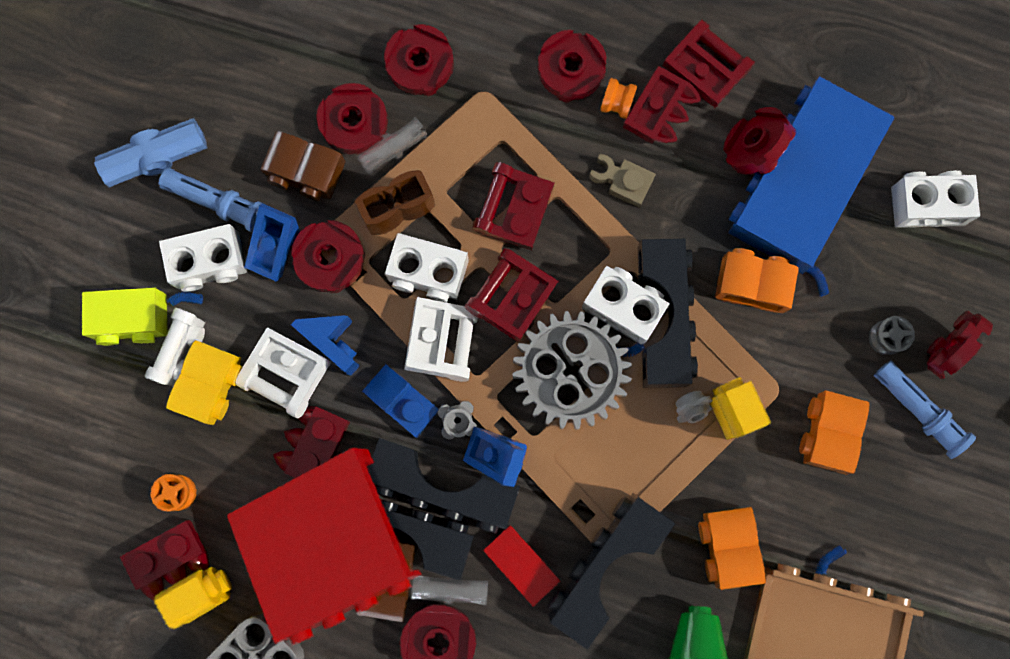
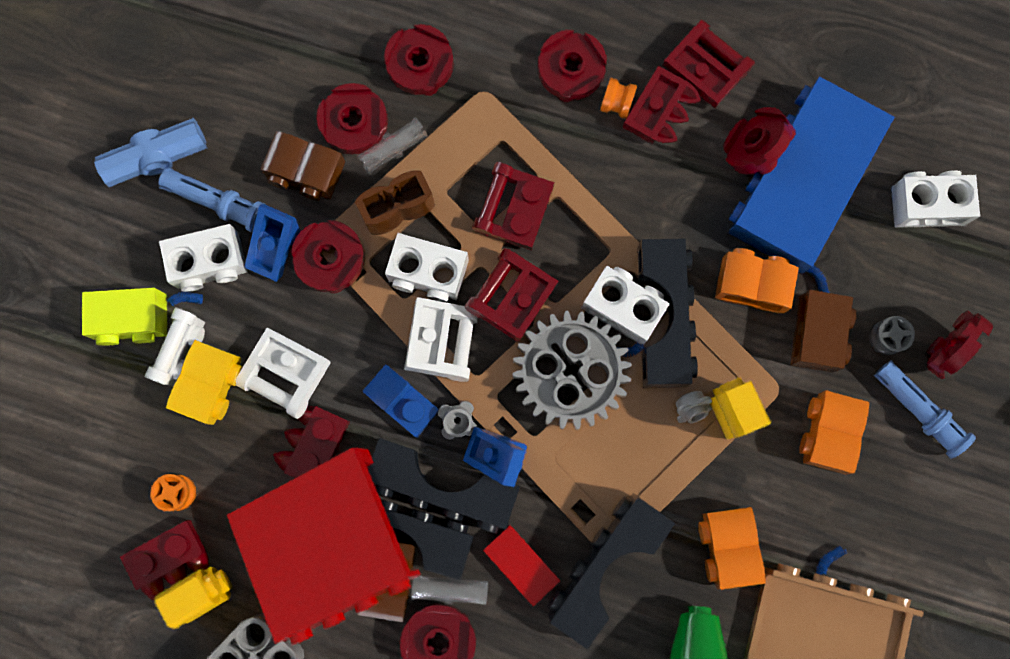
blue slope [291,315,360,377] -> none
dark tan plate [589,154,656,208] -> none
none -> reddish brown brick [791,290,856,373]

